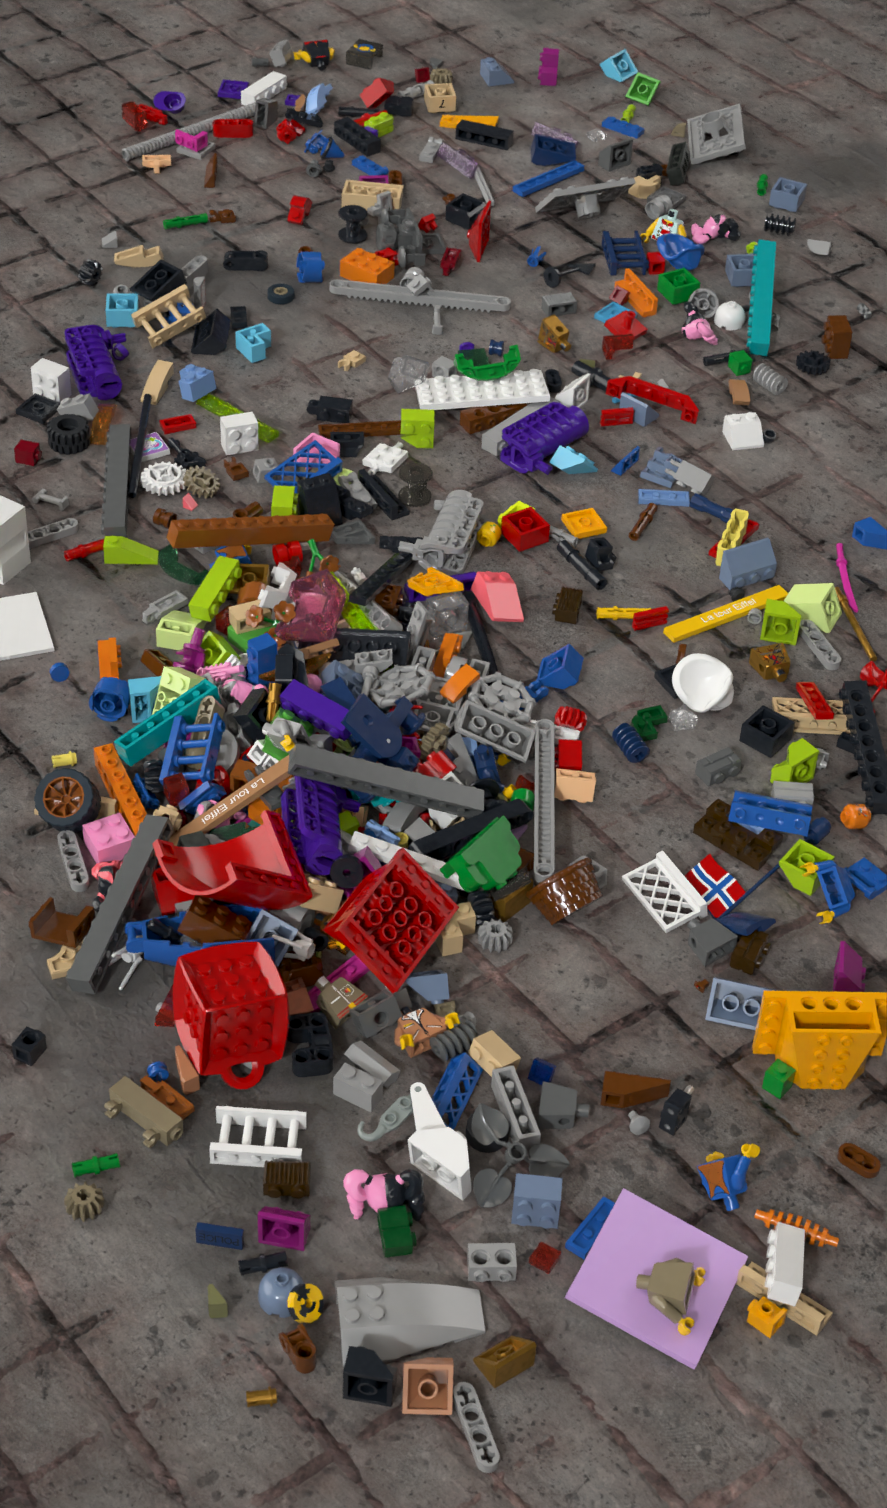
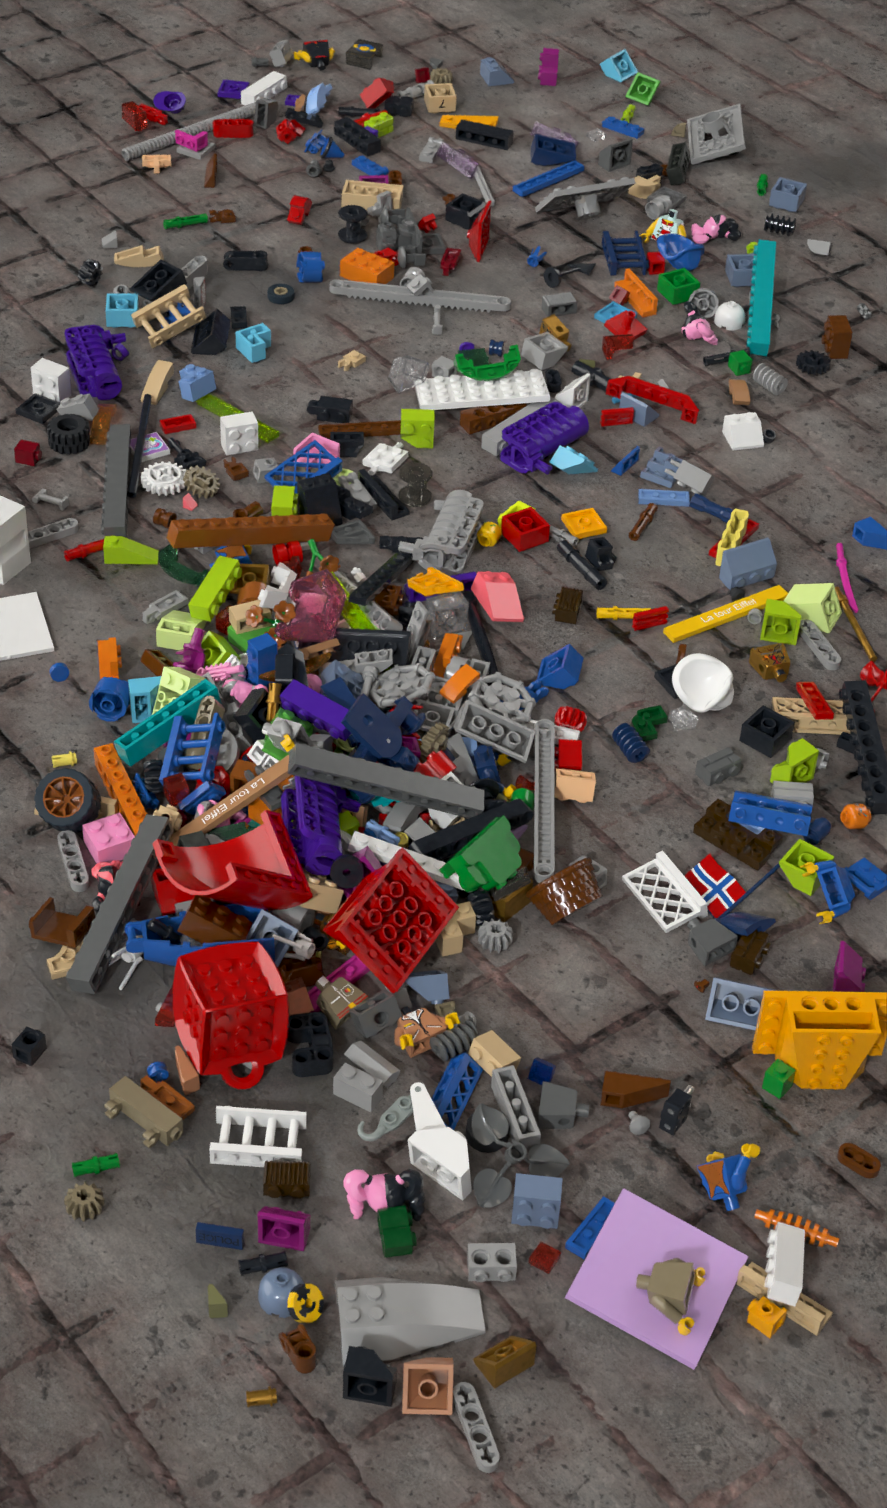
none -> light grey slope [521,332,568,370]

